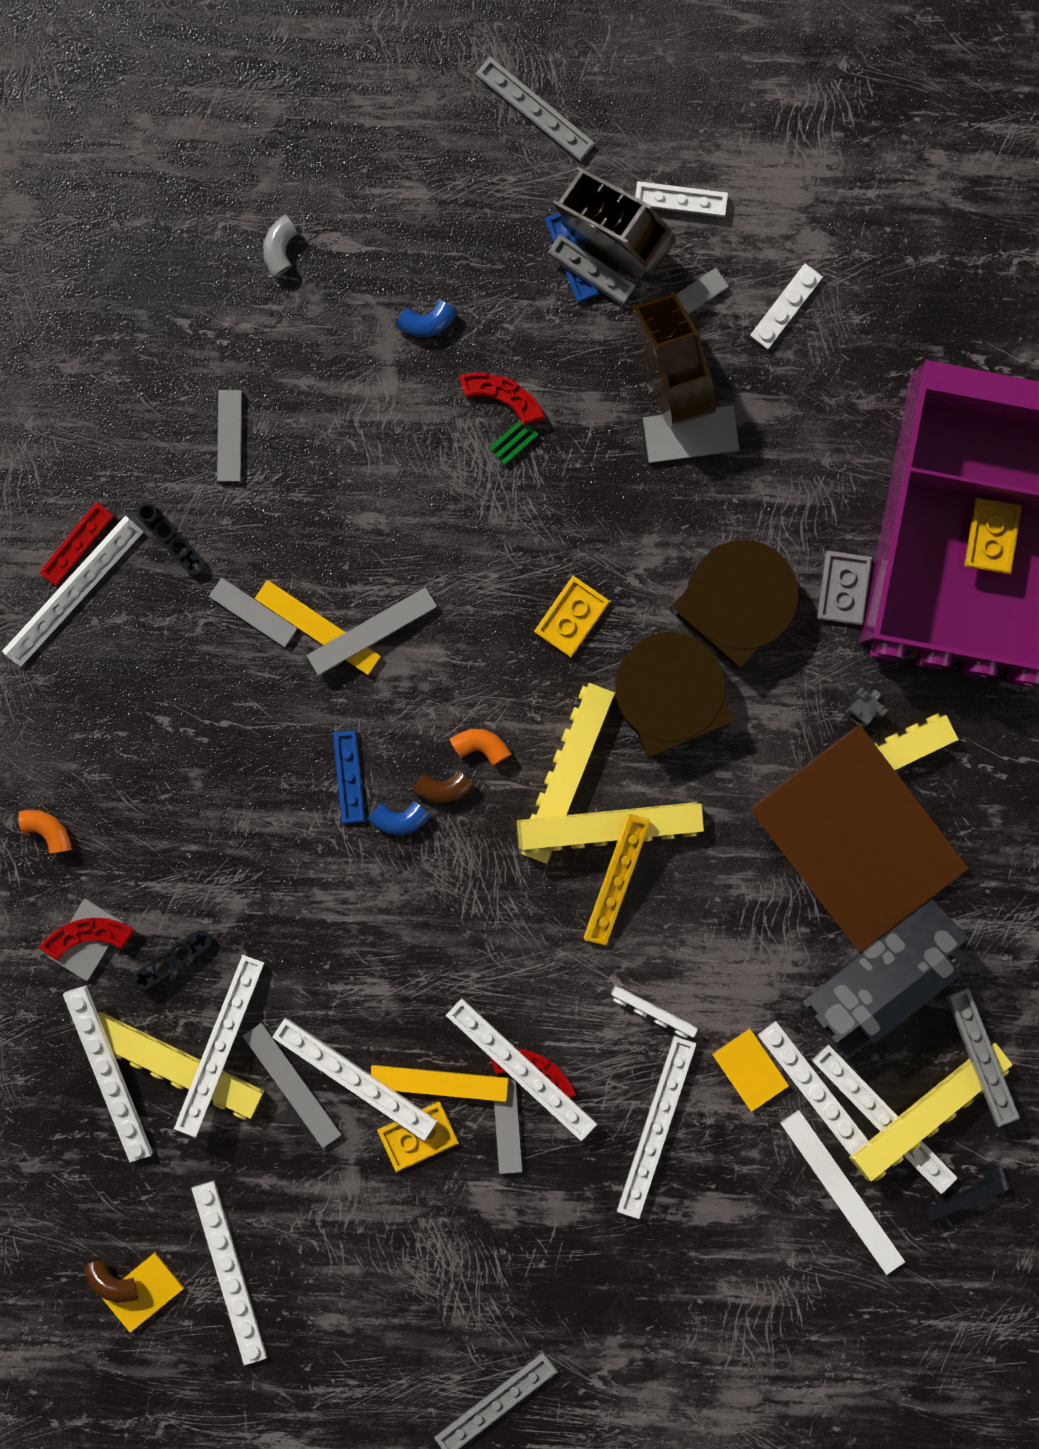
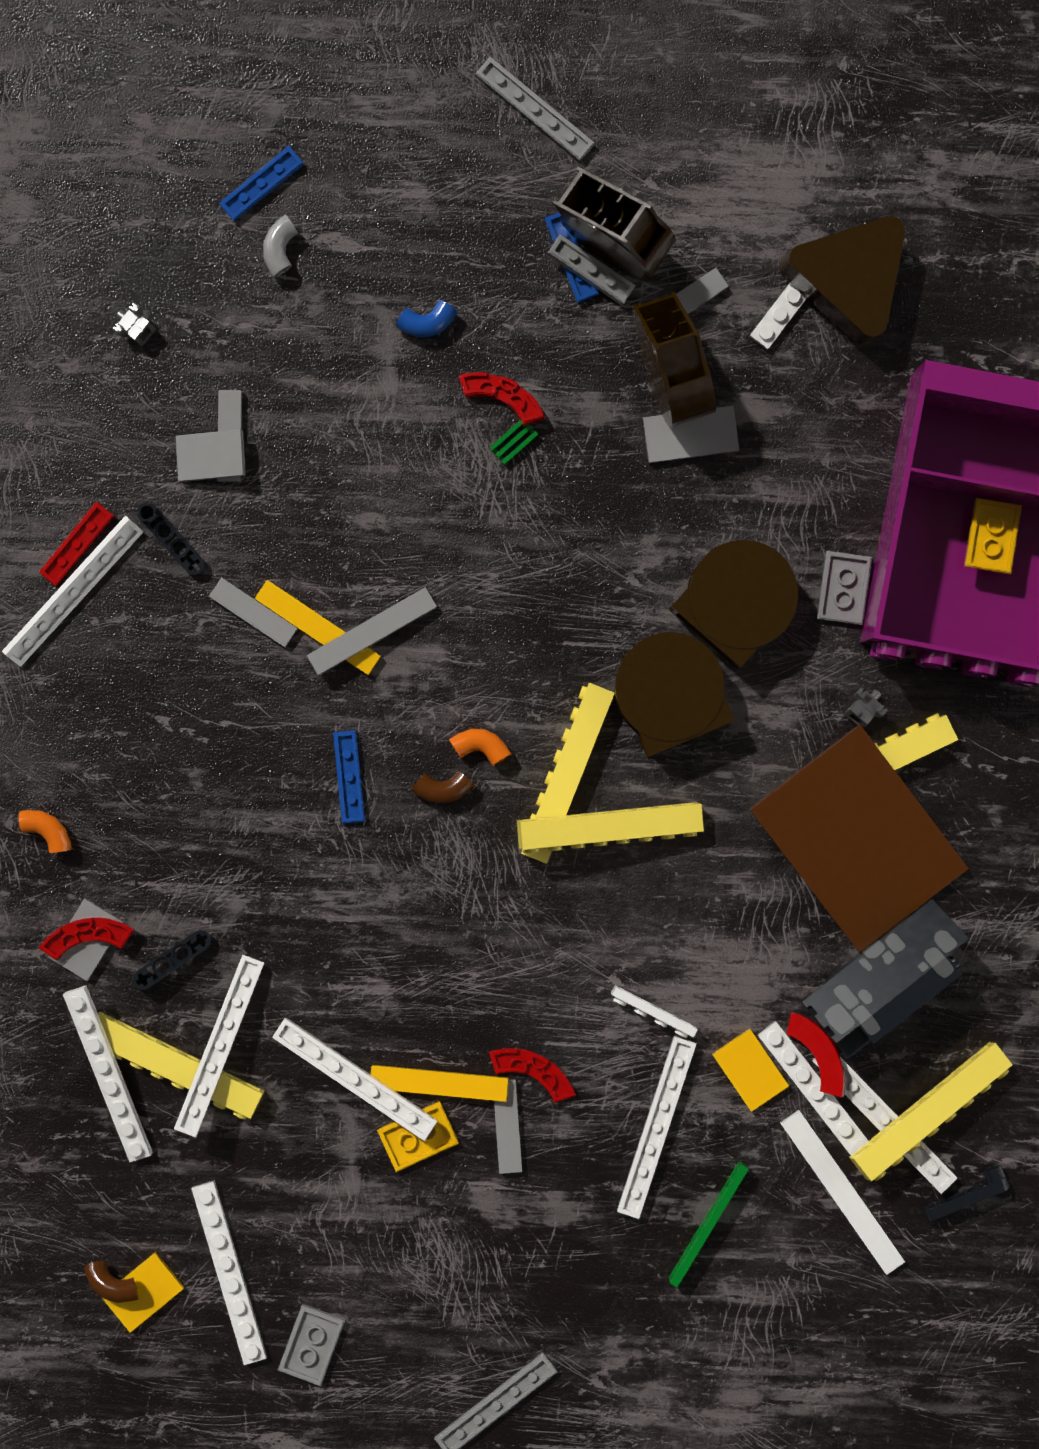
light grey tile [243,1022,342,1148] -> none
blue cylinder [367,801,431,836] -> none
white plate [446,998,597,1141] -> none
yellow tile [534,576,610,658] -> none
yellow tile [584,813,651,946] -> none
white plate [635,181,728,217] -> none
light grey tile [946,988,1020,1127] -> none
none -> piece [112,302,156,347]
none -> light grey tile [176,429,246,482]
none -> blue tile [219,146,304,222]
none -> light grey tile [278,1304,345,1386]
none -> green tile [669,1161,749,1287]
none -> dark brown brick [779,216,905,344]
none -> red tile [786,1012,845,1097]

